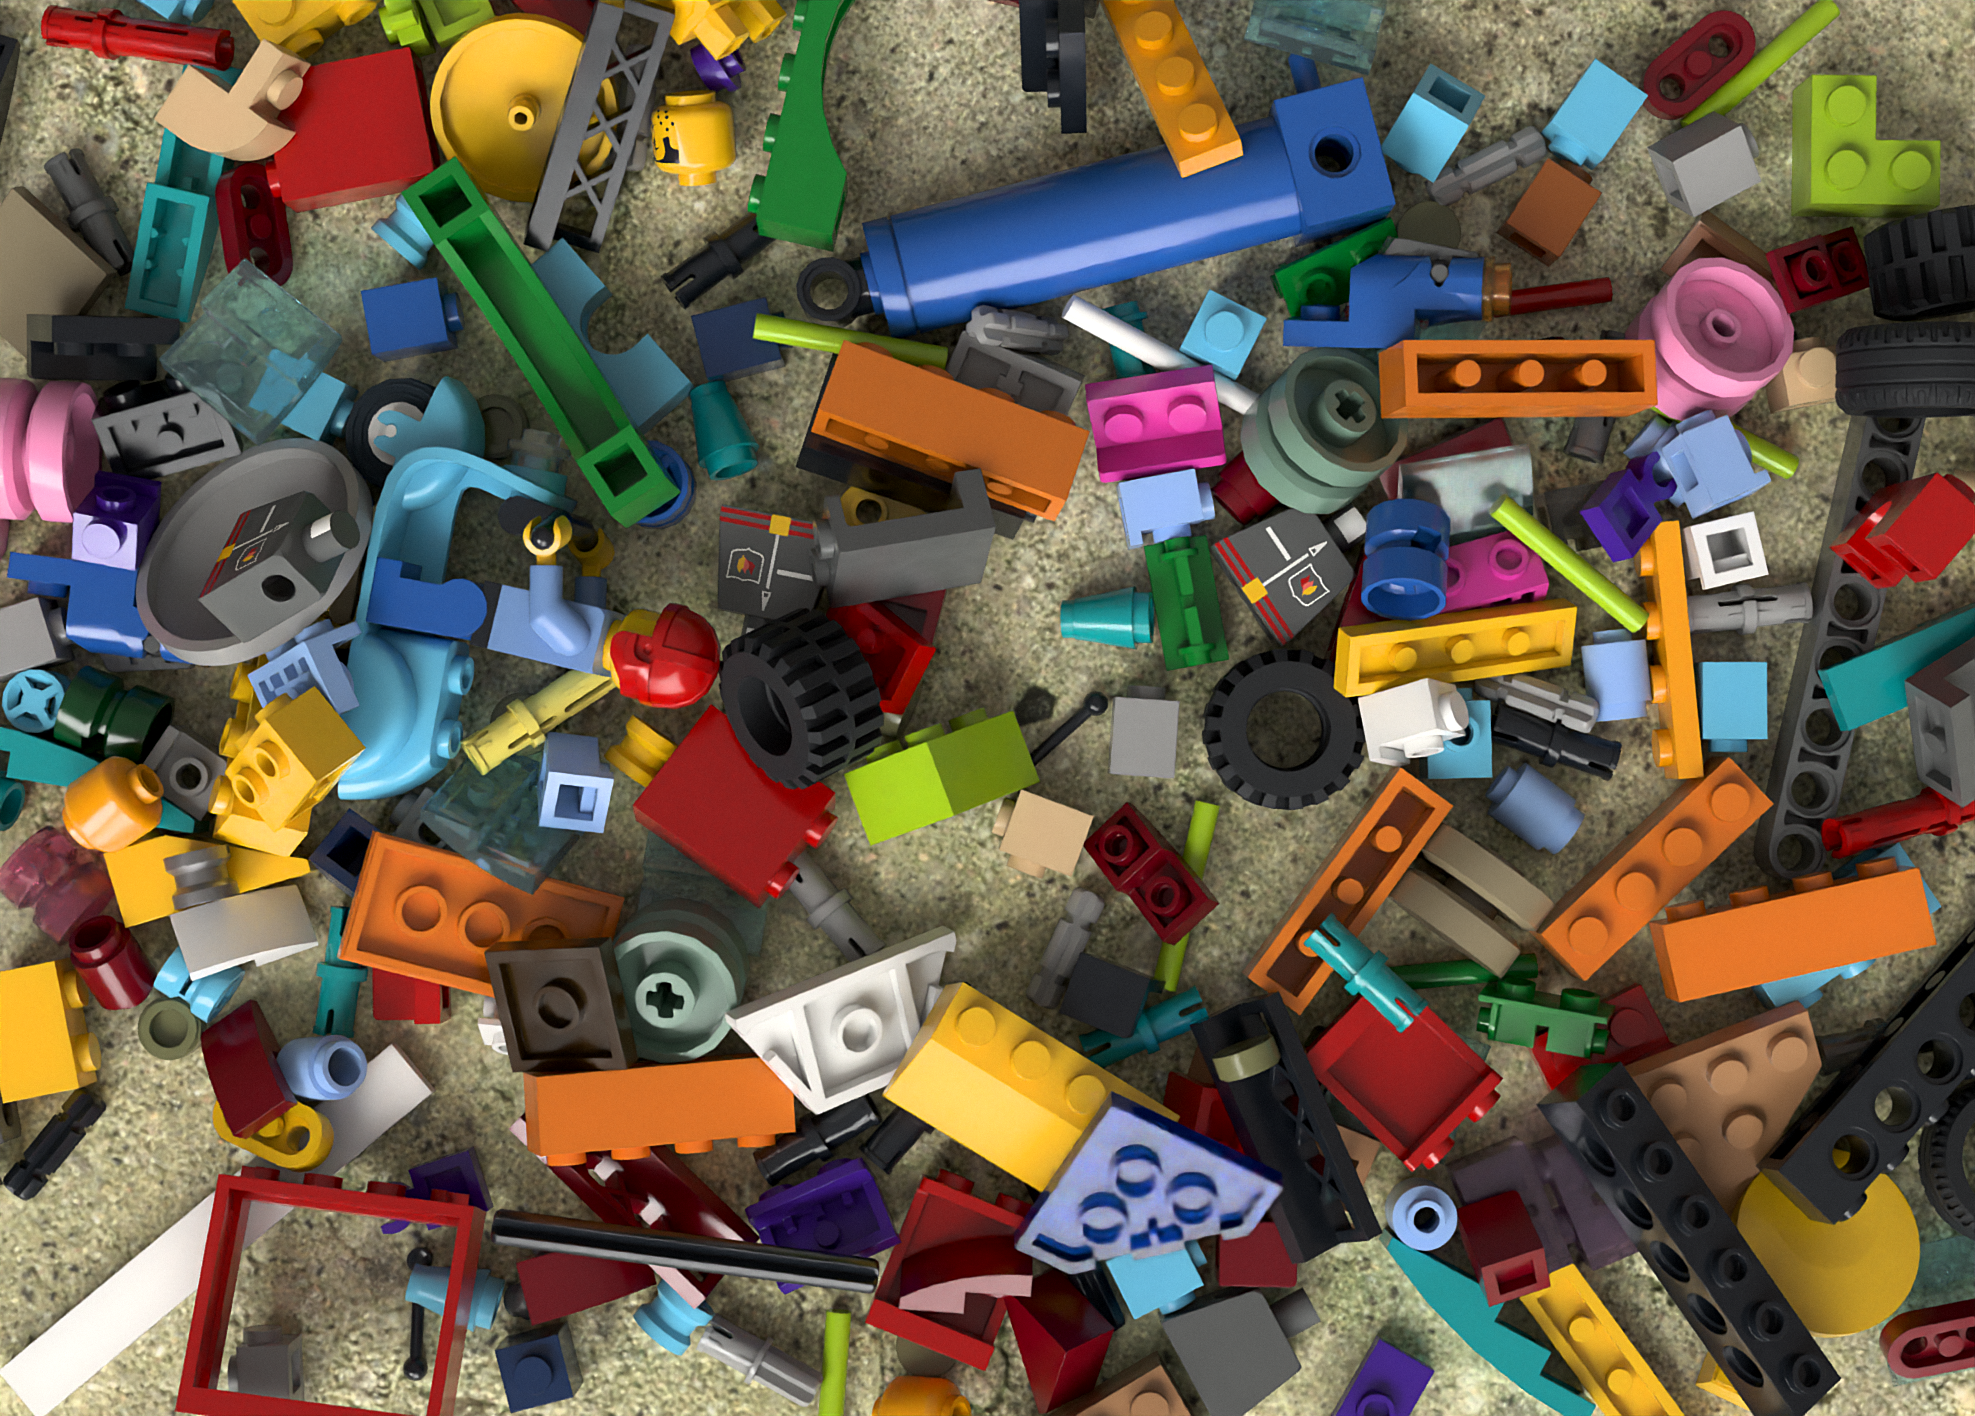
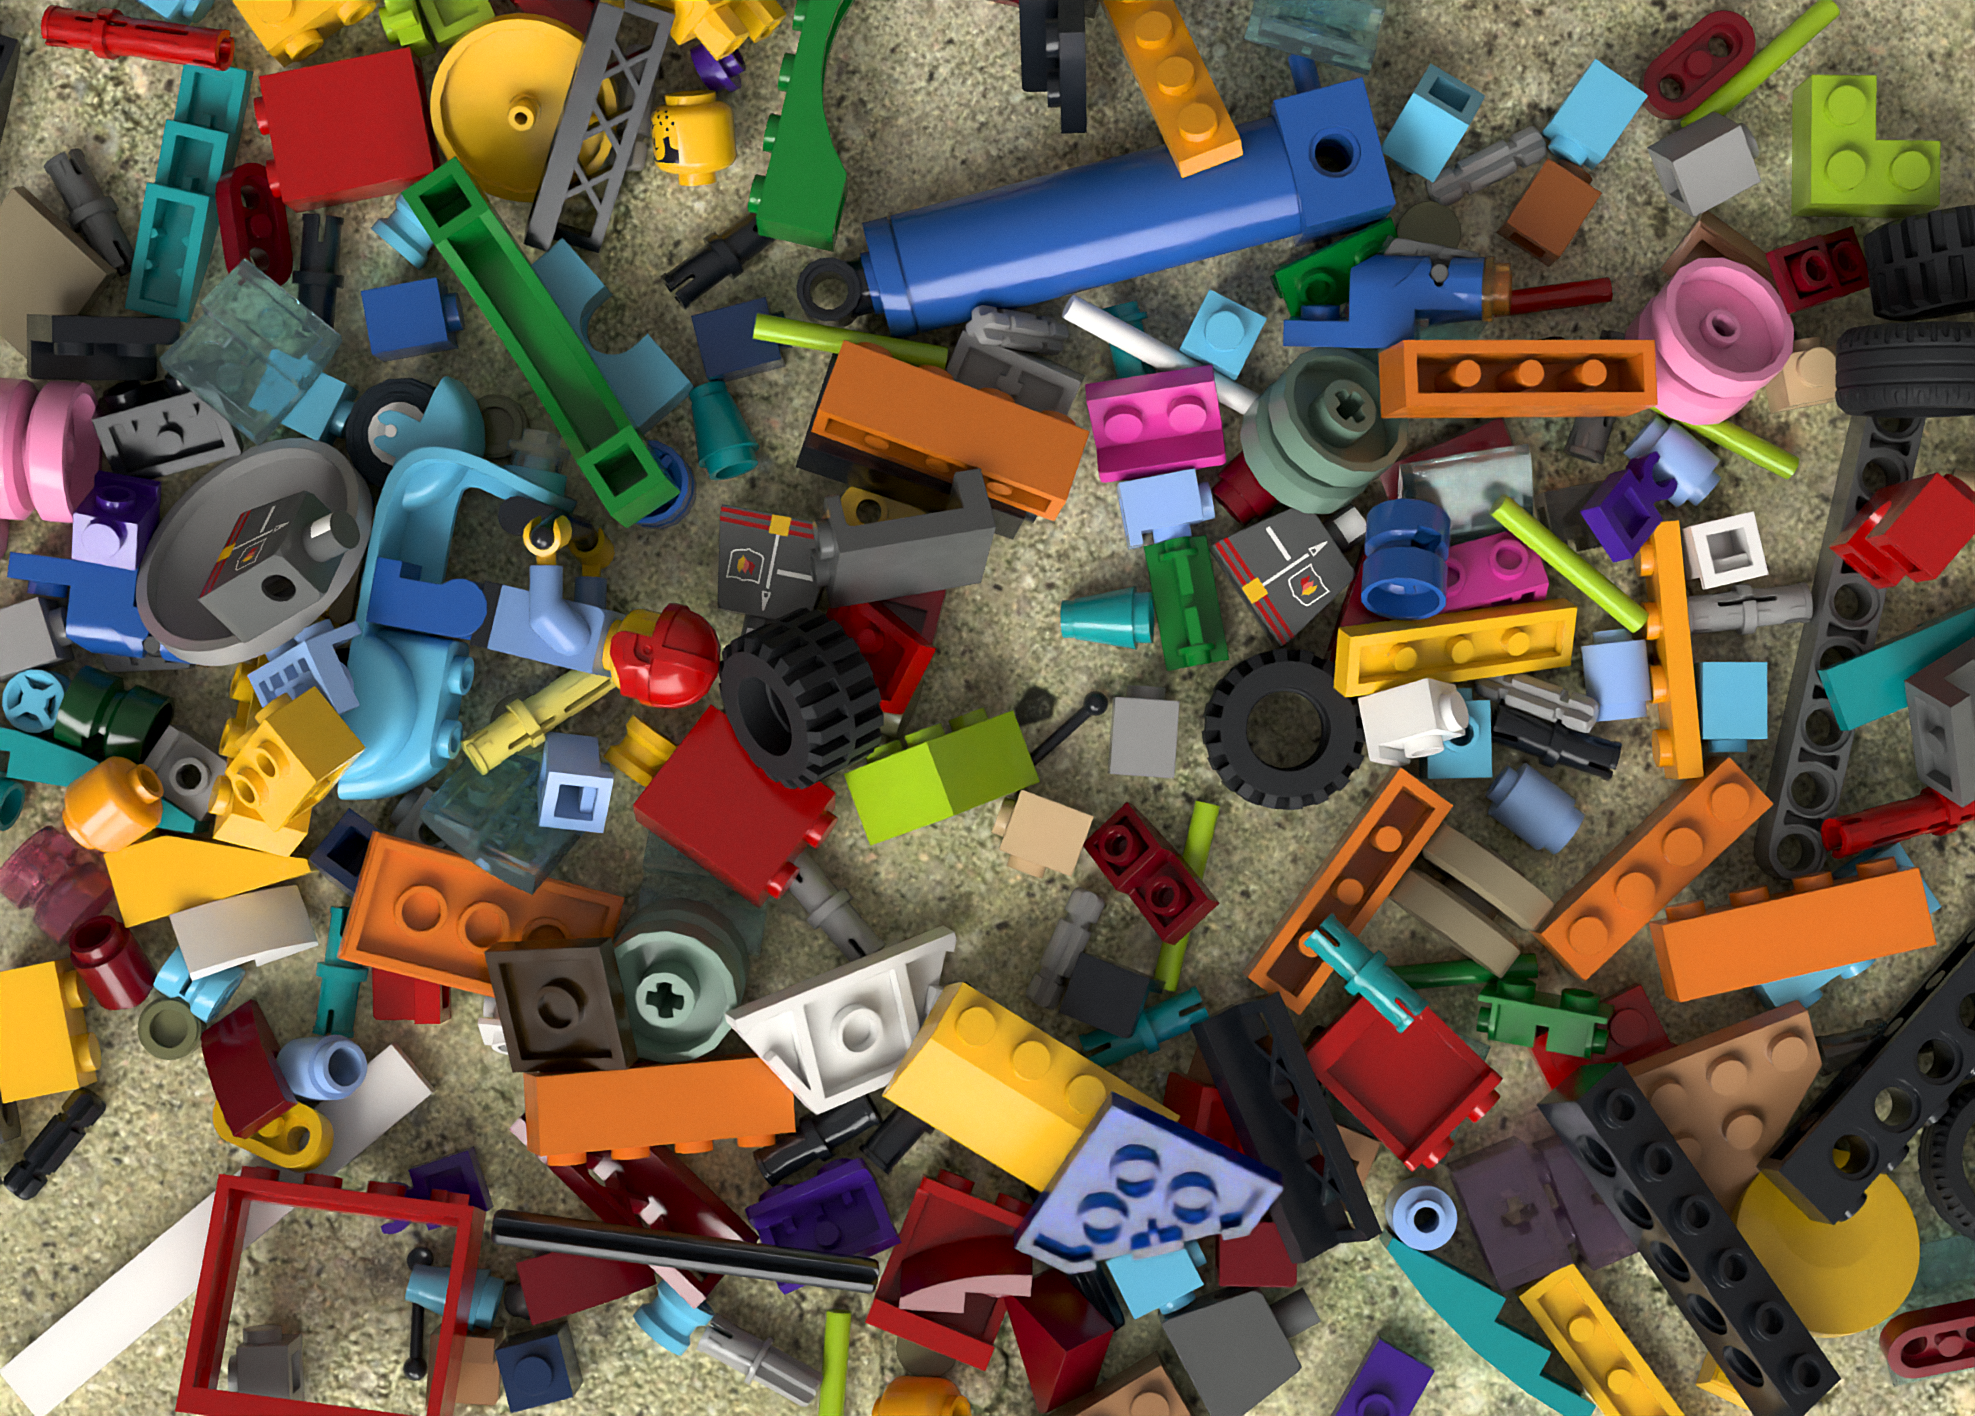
tan brick [154,39,311,161] -> none
flat silver wheel [163,844,240,910] -> none
olive tile [1211,1034,1281,1082] -> none
dark red panel [1456,1190,1551,1307] -> none
light blue brick [1661,409,1771,519] -> none
none -> black pin [292,213,344,346]
none -> medium nougat panel [425,1323,505,1411]

